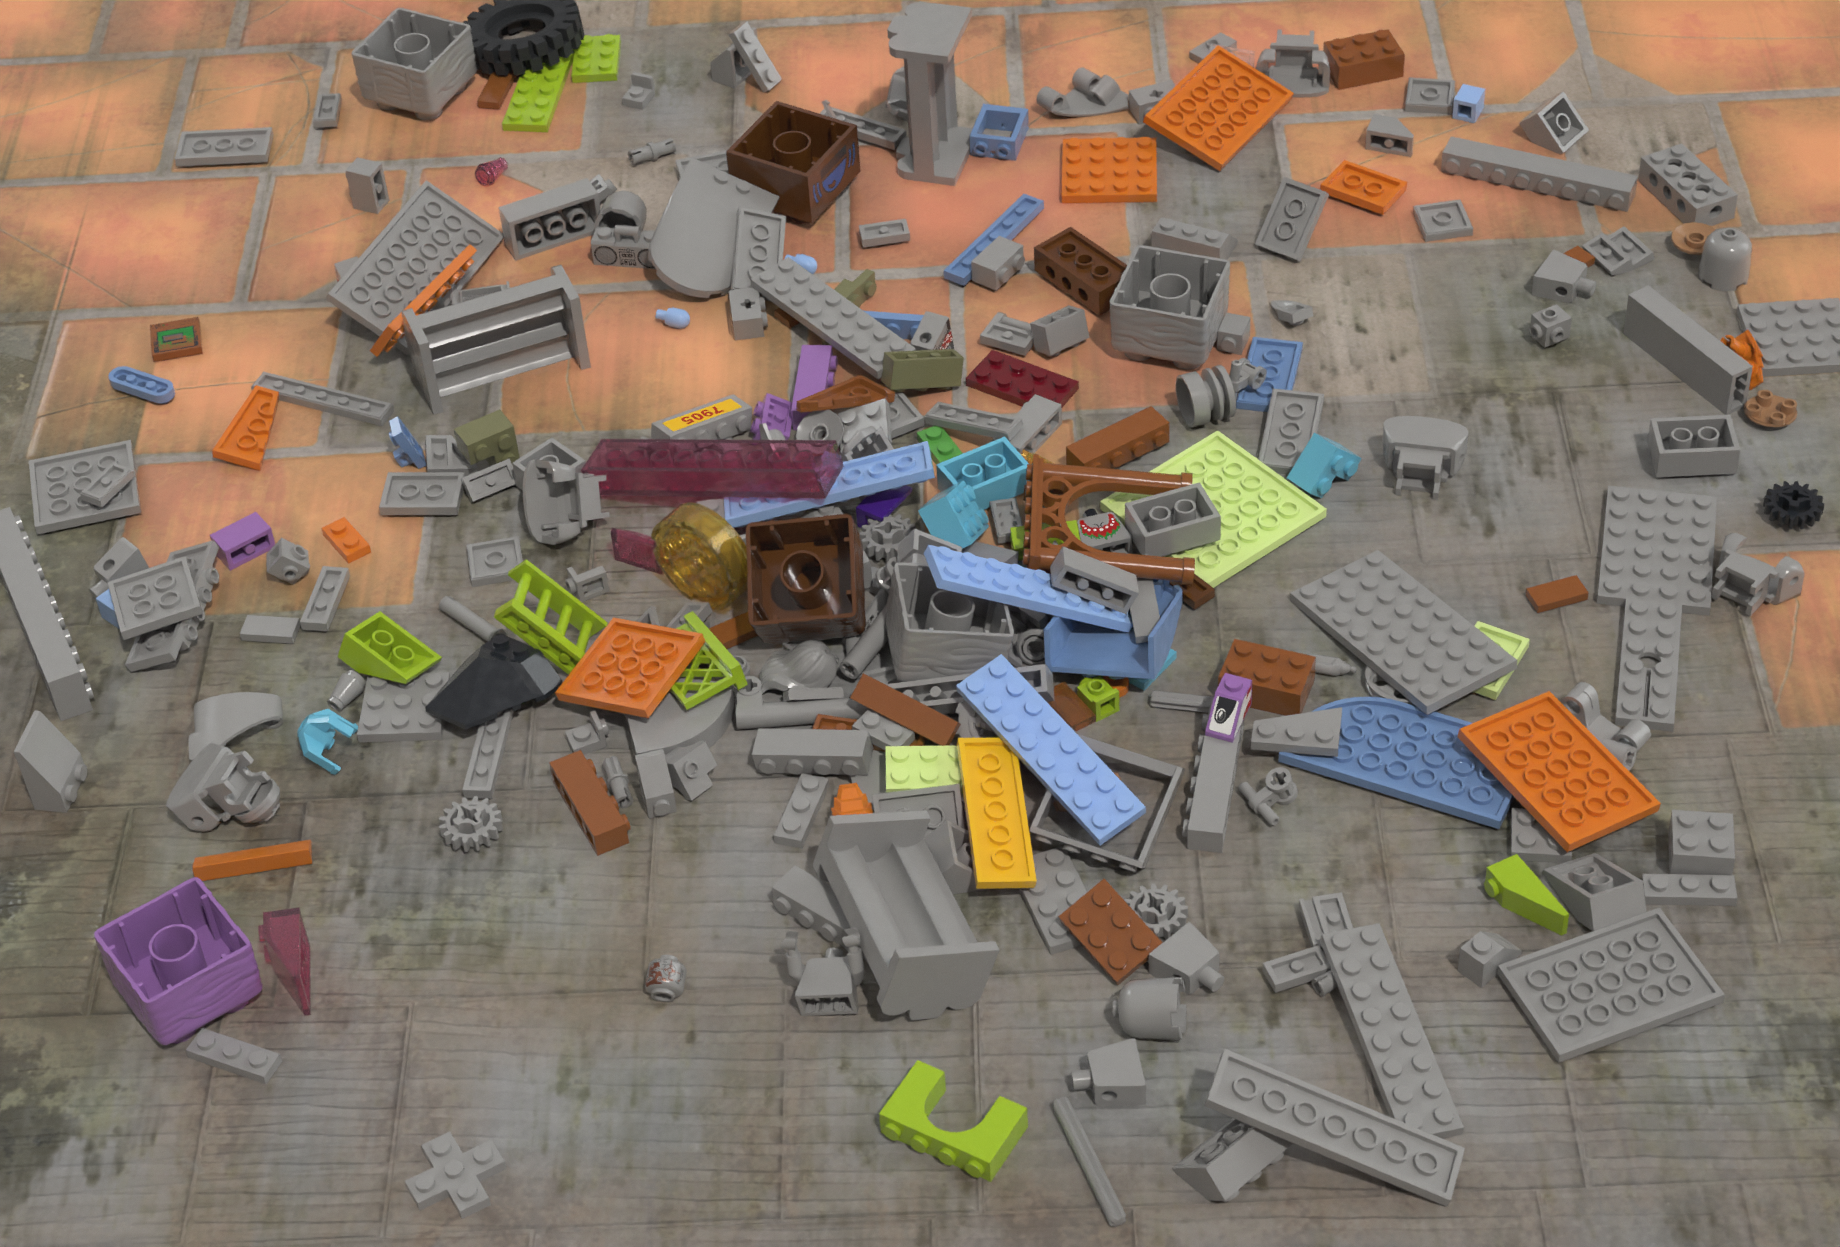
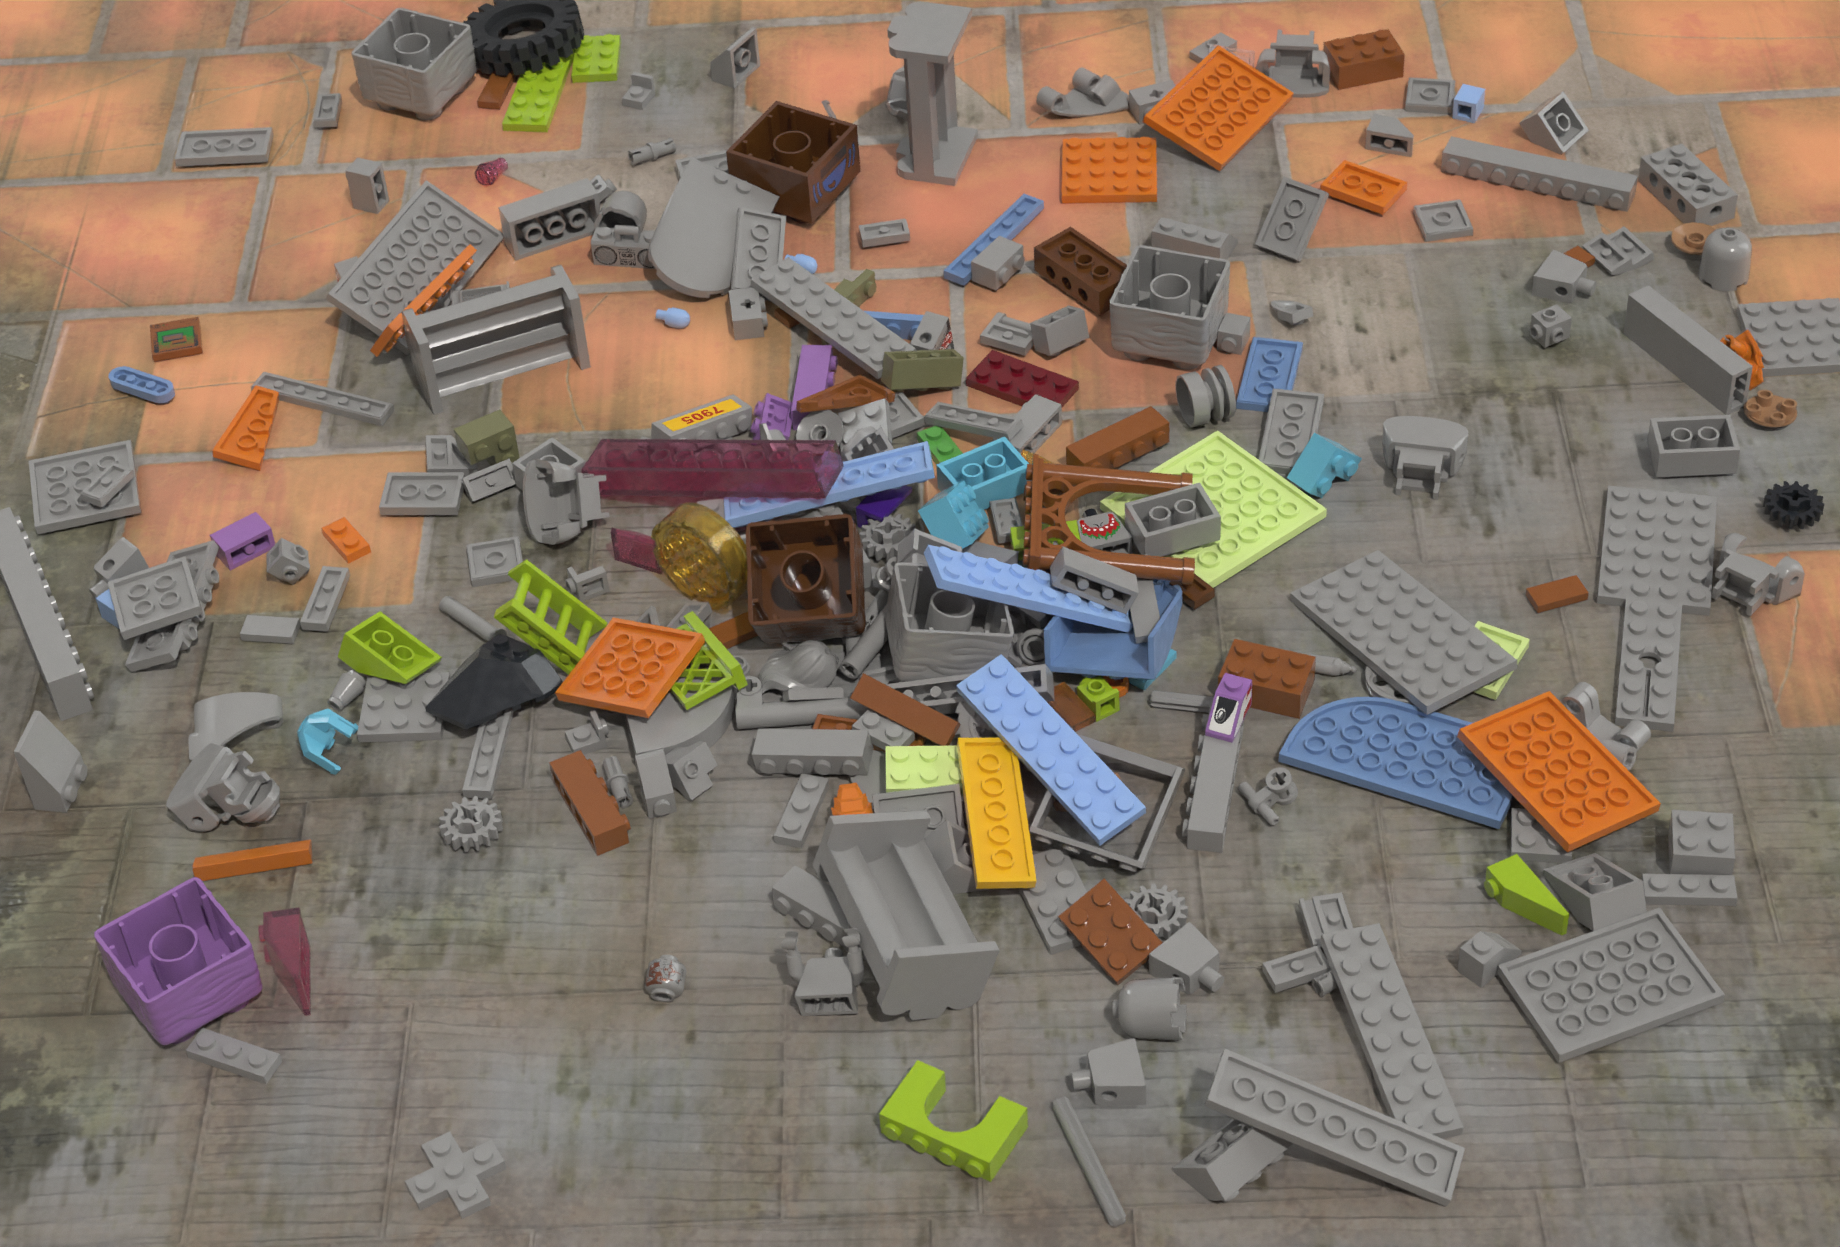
medium blue hinge [389,416,426,469] -> none
light grey plate [728,21,782,93] -> none
light grey plate [819,107,906,150] -> none
medium blue window [970,104,1029,161] -> none
light grey piece [1229,358,1267,401] -> none
light grey wing [1251,707,1342,757] -> none

